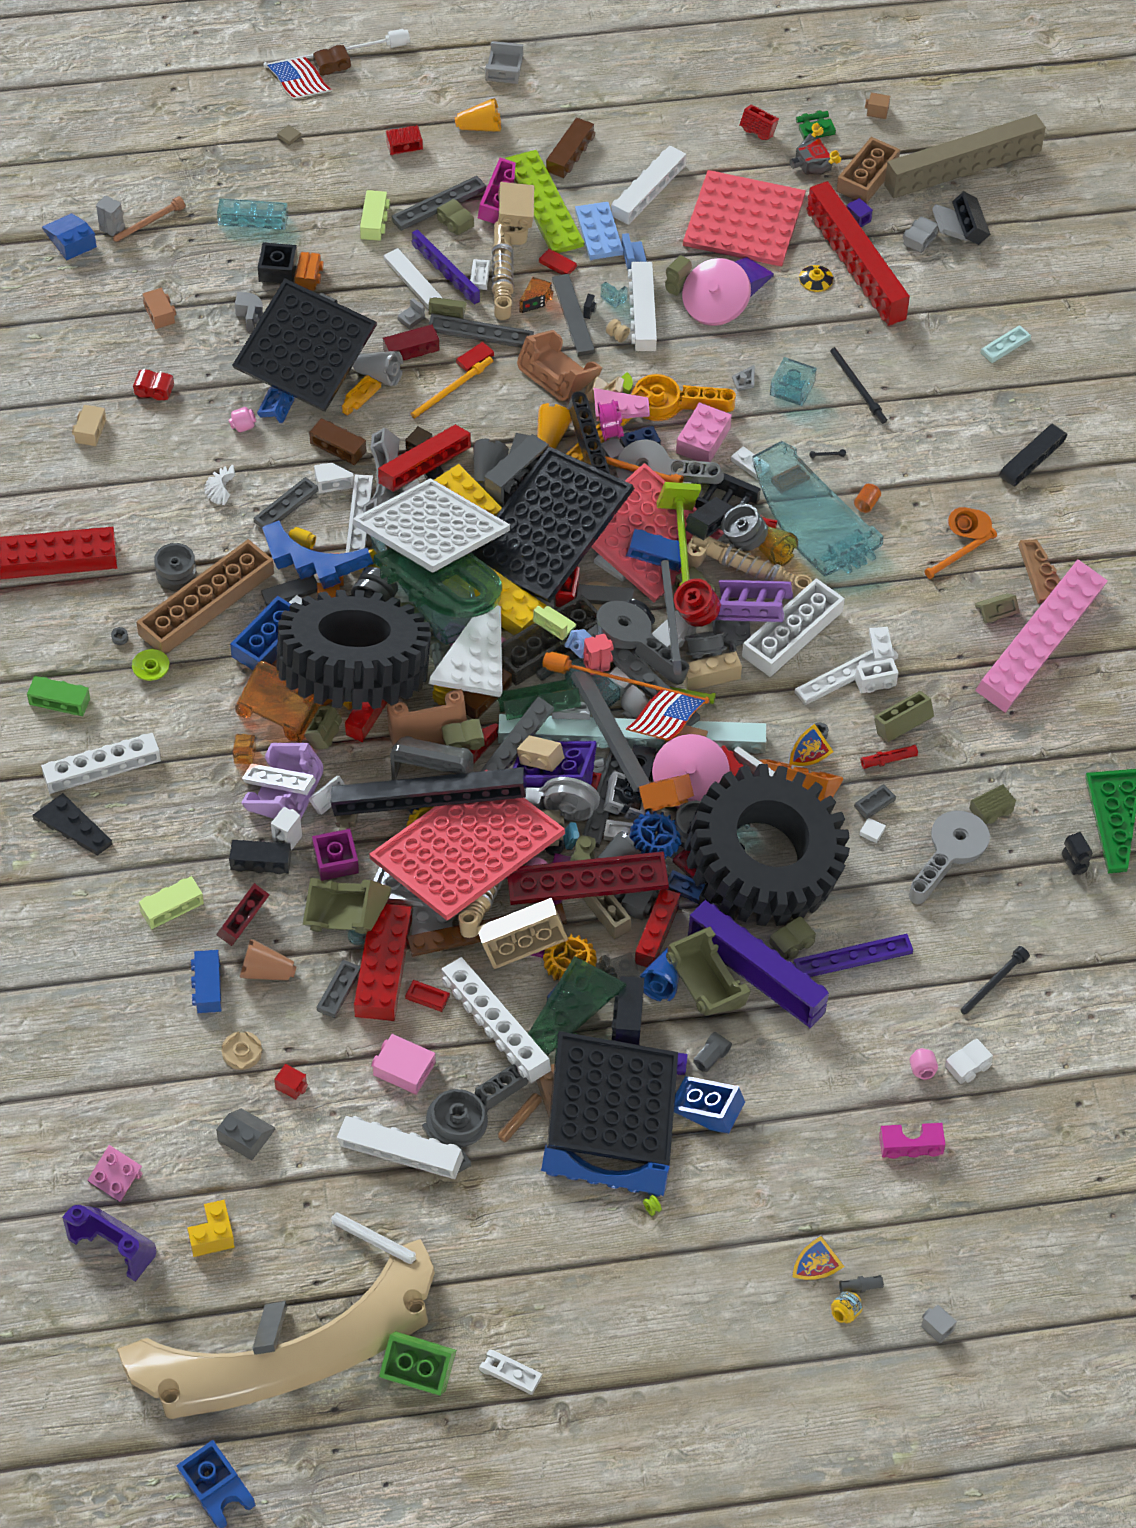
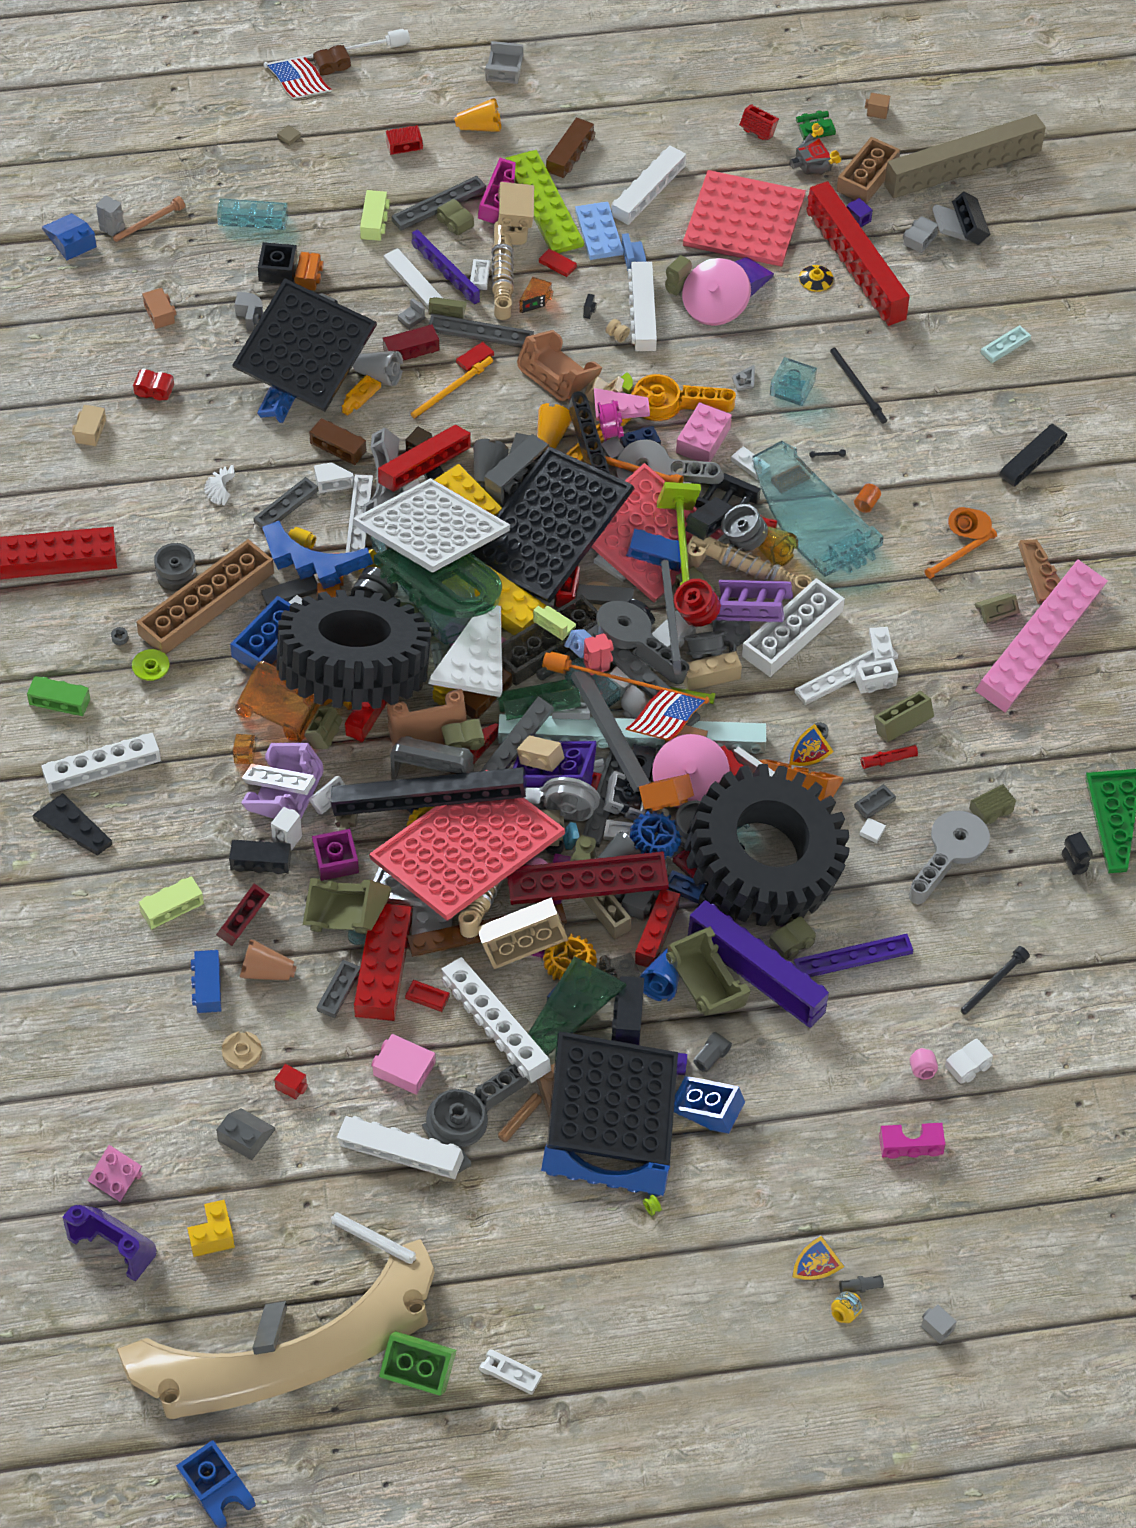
bright pink head [229,407,257,433] -> none
dark grey tile [552,274,595,356] -> none
clear light blue bracket [600,282,628,308] -> none

